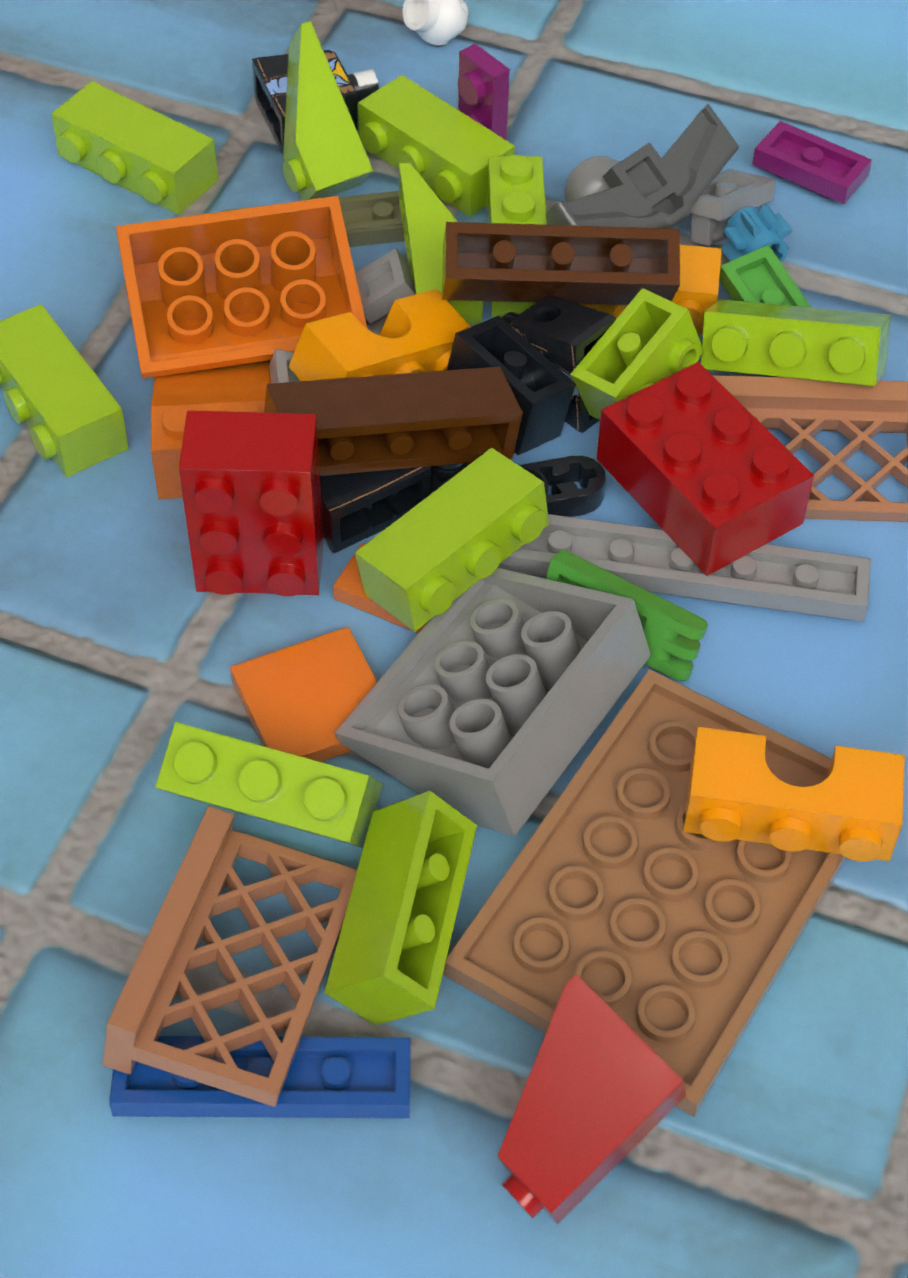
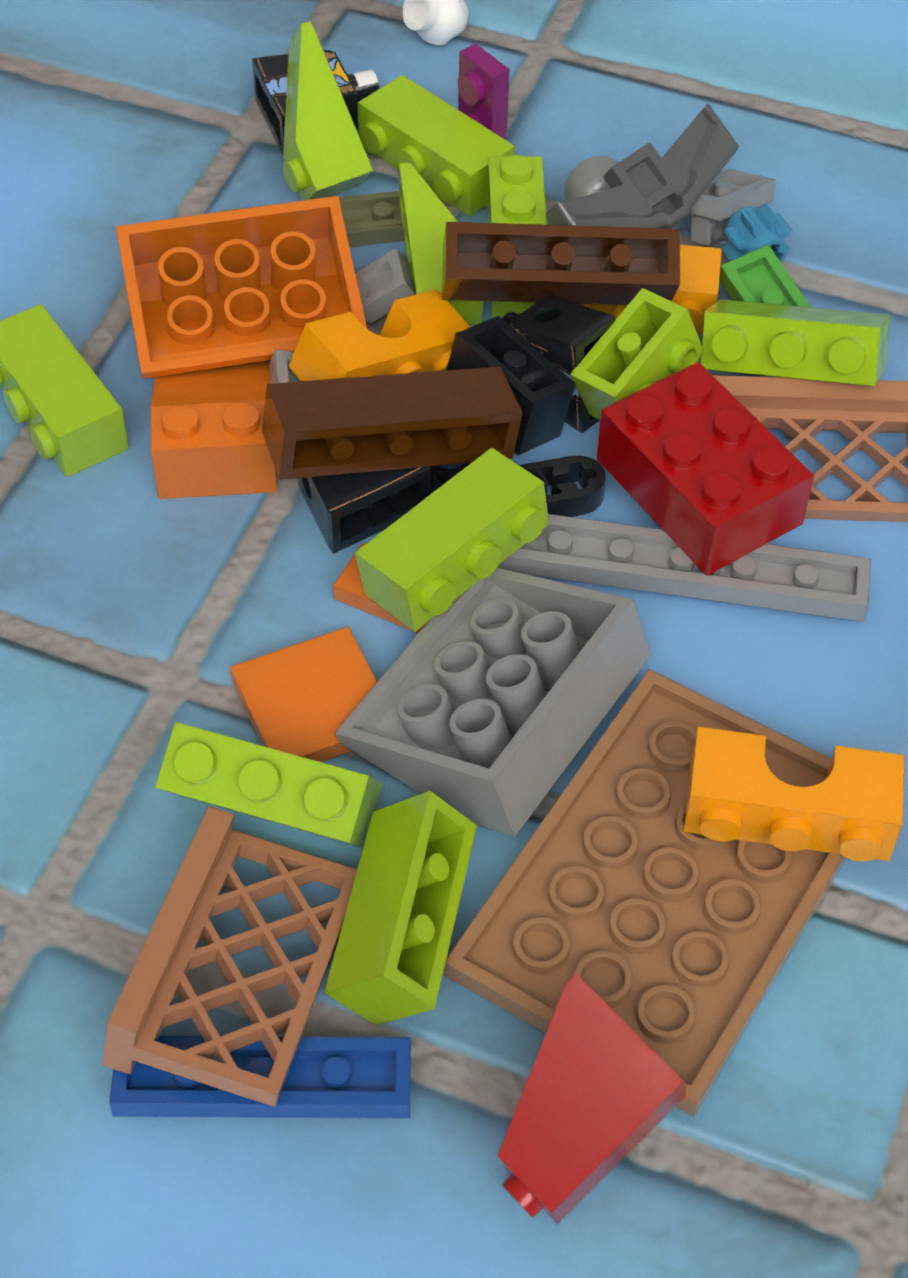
lime brick [51,81,218,215] -> none
red brick [179,410,324,597] -> none
bright green hinge [546,549,708,681] -> none
magenta plate [752,121,872,204] -> none

